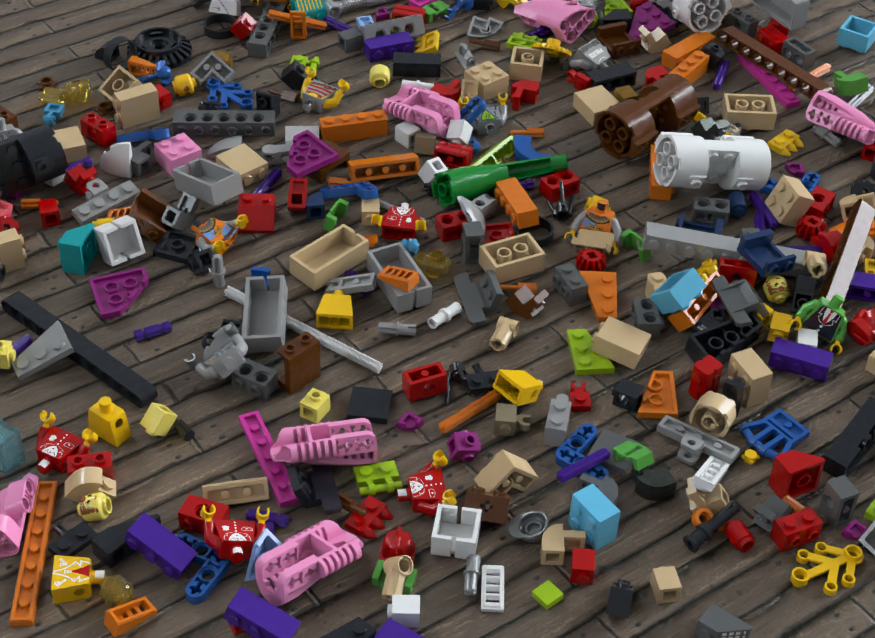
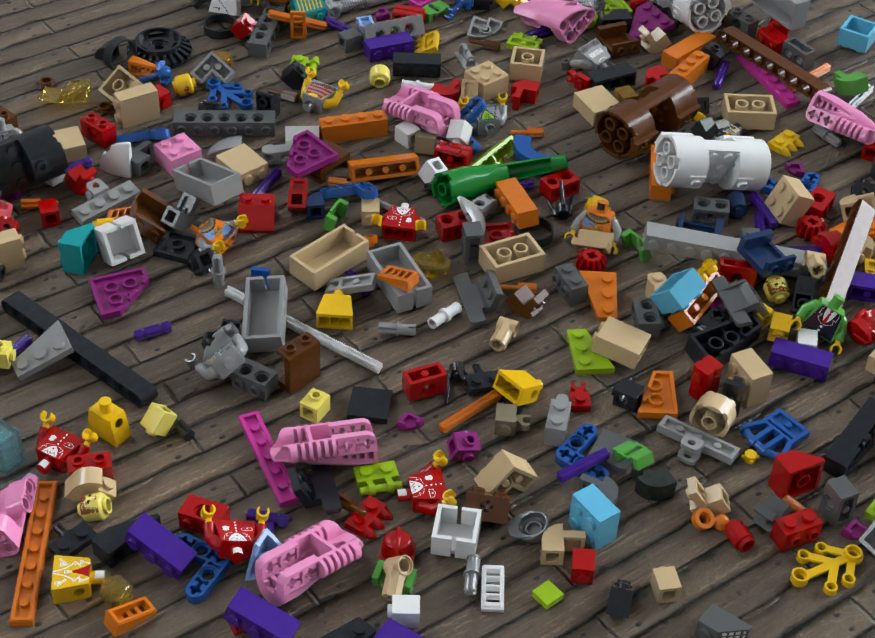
dark azure plate [43,102,65,127] -> none
tan plate [202,477,269,505] -> none
dark azure plate [400,238,420,257] -> none
yellow gear [531,38,572,59] -> none
black pin [683,500,741,553] -> none
white plate [691,455,730,492] -> none

